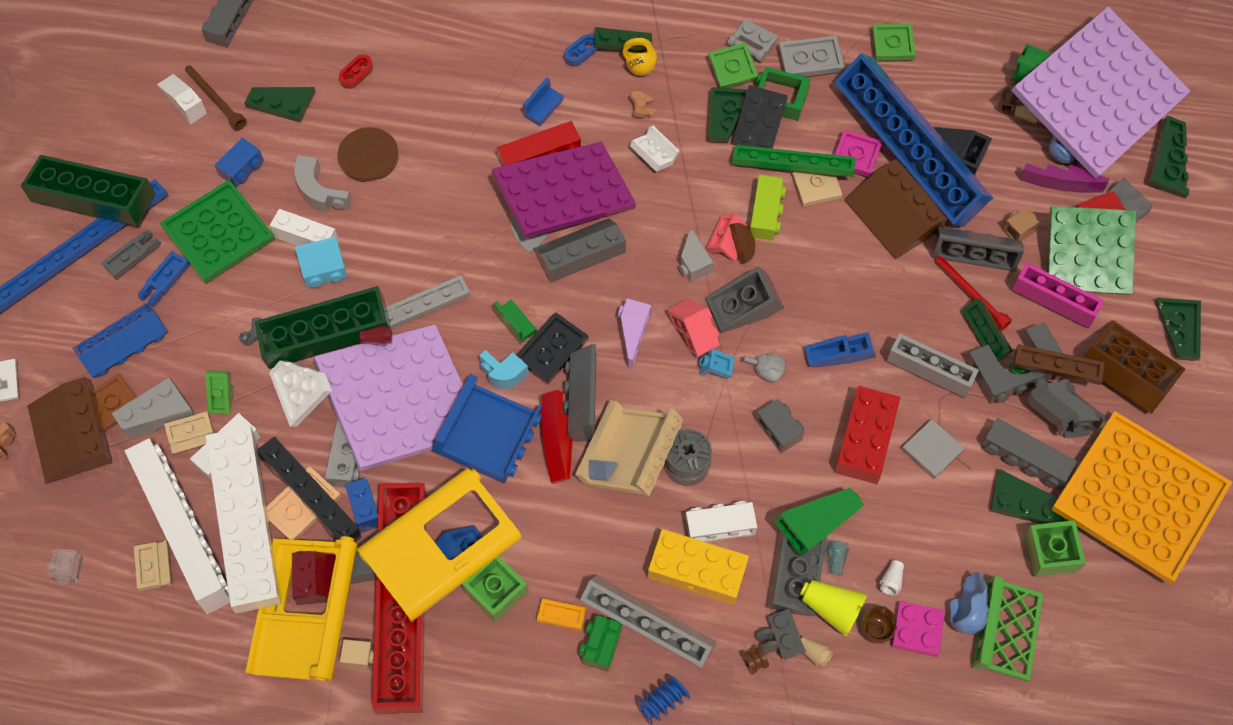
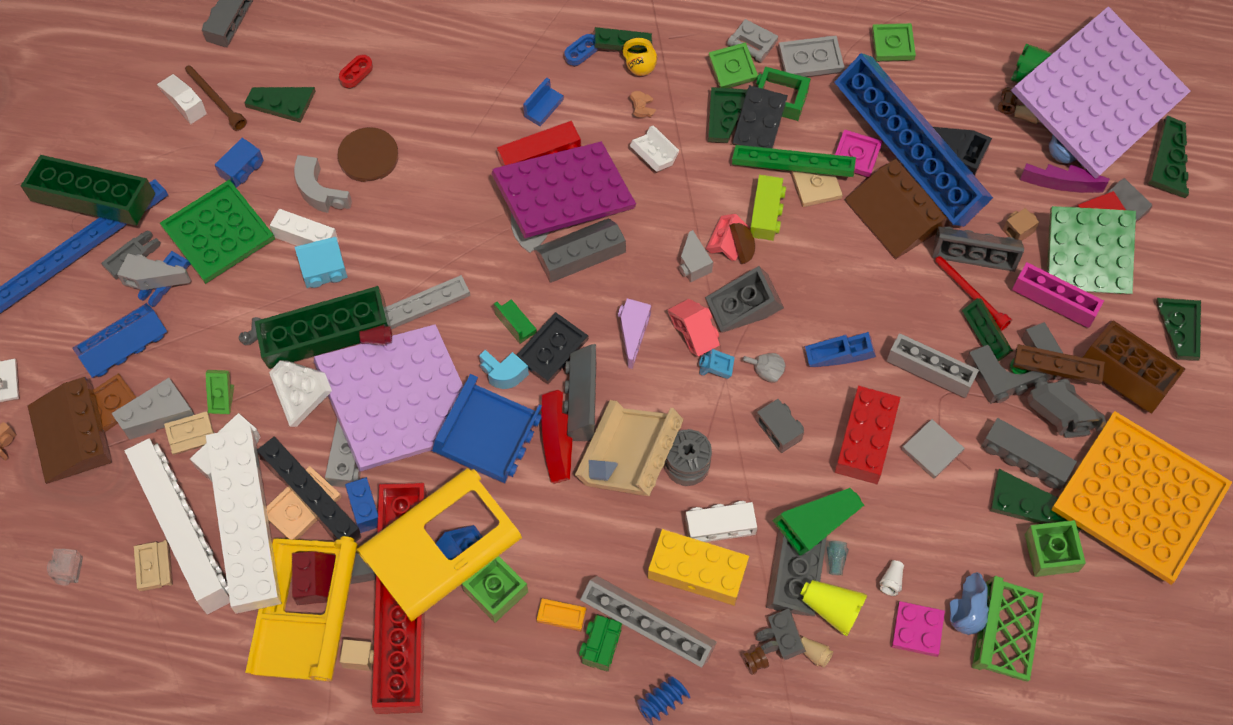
reddish brown hair [861,606,897,644] -> none
none -> light grey slope [117,253,191,290]

